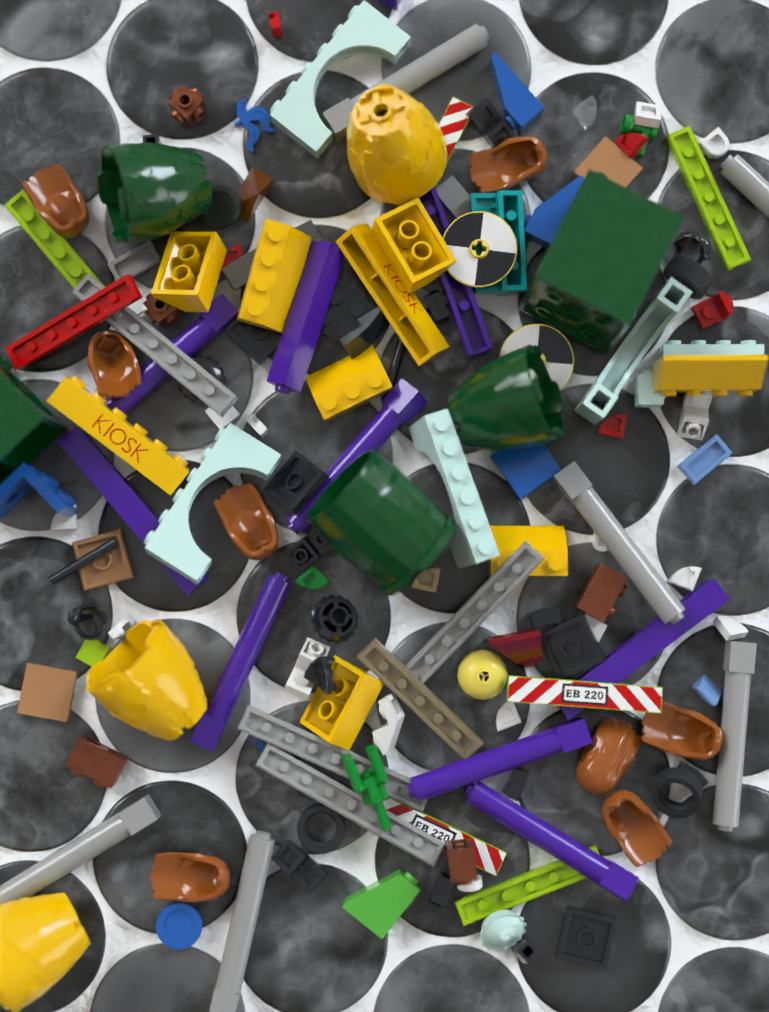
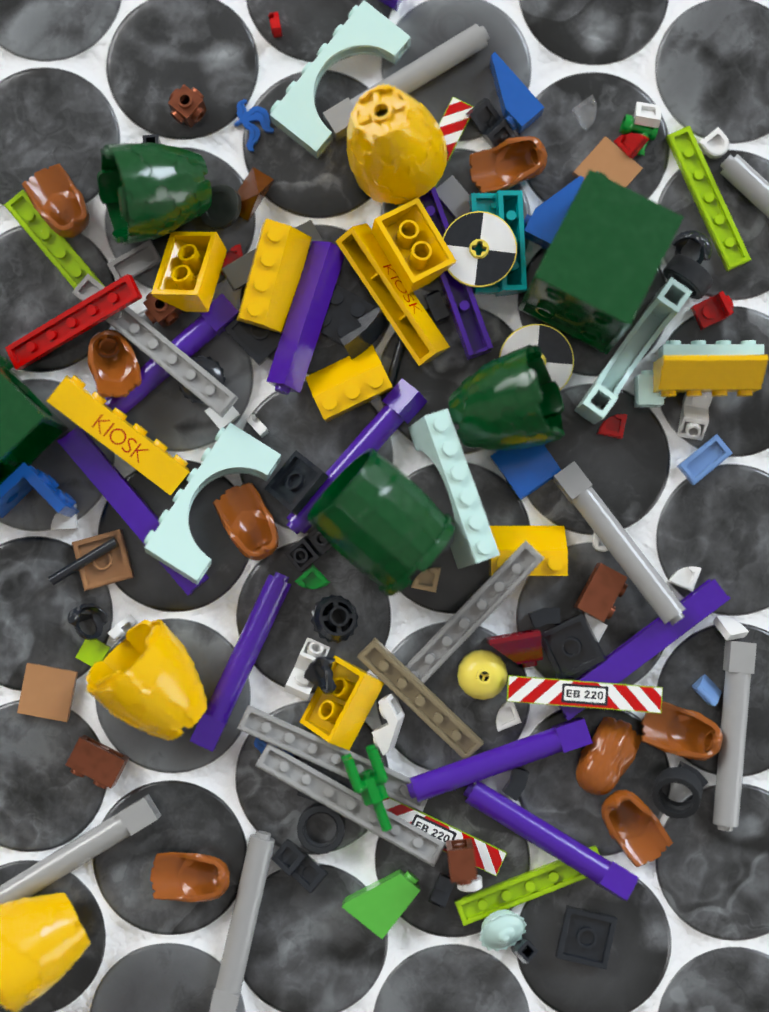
blue piece [156,902,203,950] -> none

